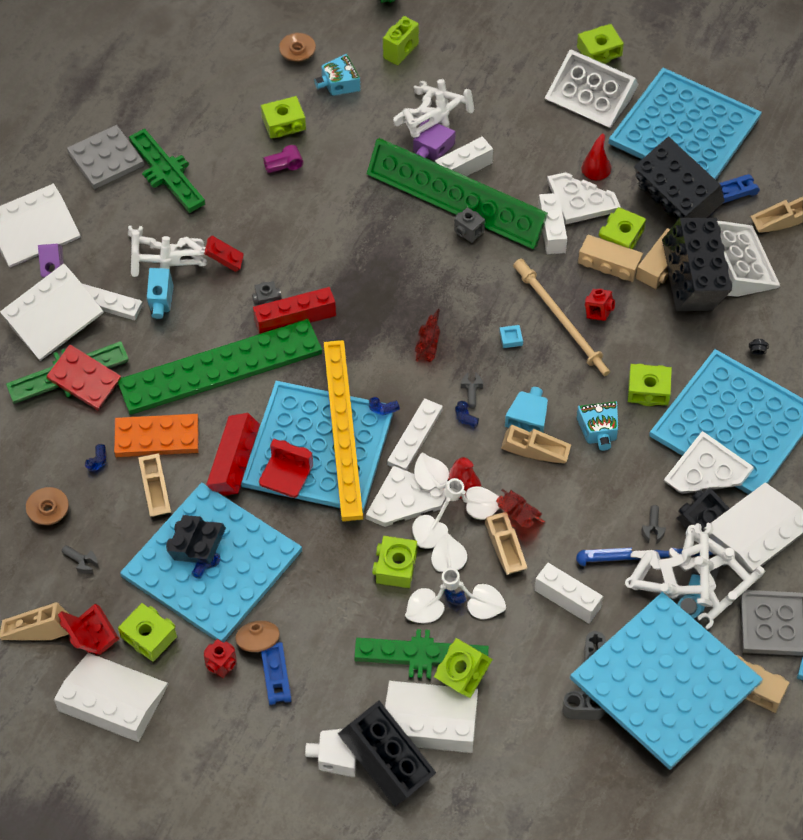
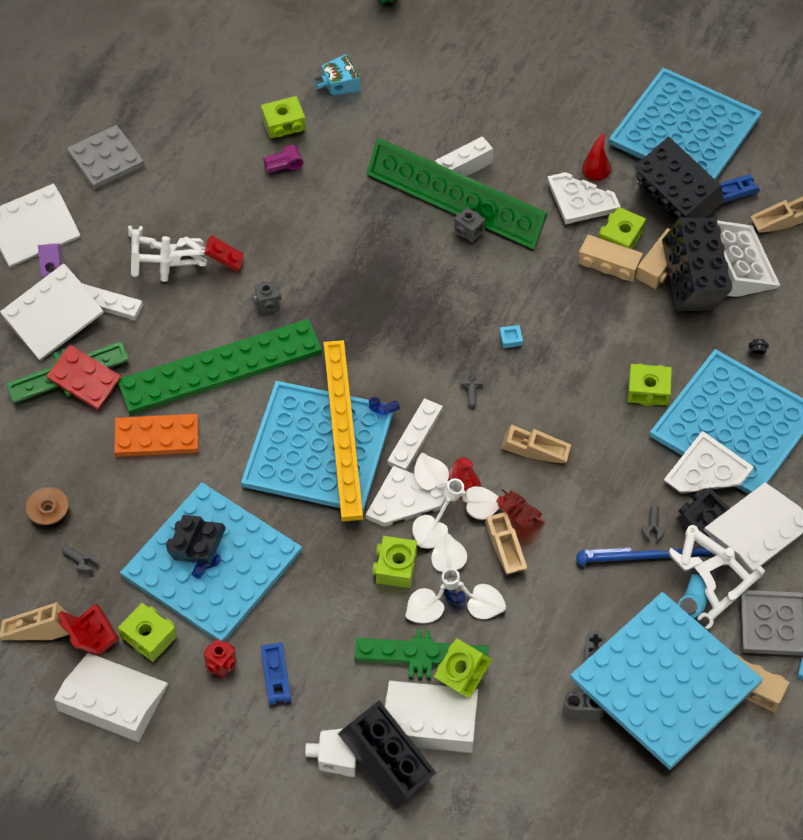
clear blue arm [85,444,106,472] -> none
green hinge [129,128,206,213] -> none
tan slope [138,453,171,517] -> none
medium azure torso [147,268,174,319] -> none
red brick [206,413,260,496] -> none
medium nougat dish [235,621,280,652] -> none
red brick [253,287,336,334] -> none
red bracket [259,439,313,498] -> none
medium nougat dish [279,33,316,61] -> none
lime brick [383,16,419,66] -> none
white piece [393,79,474,138] -> none
medium lavender torso [413,119,455,161] -> none
clear red hinge [415,309,440,362] -> none
clear blue arm [455,401,479,428] -> none
medium azure torso [505,387,548,433] -> none
tan bar [513,259,610,376] -> none
white brick [534,563,603,624] -> none
white brick [538,193,567,255] -> none
white slope [545,49,639,128] -> none
lime brick [577,24,624,64] -> none
torso [577,401,618,451] -> none
red brick [585,289,615,321] -> none
white piece [625,523,714,607] -> none

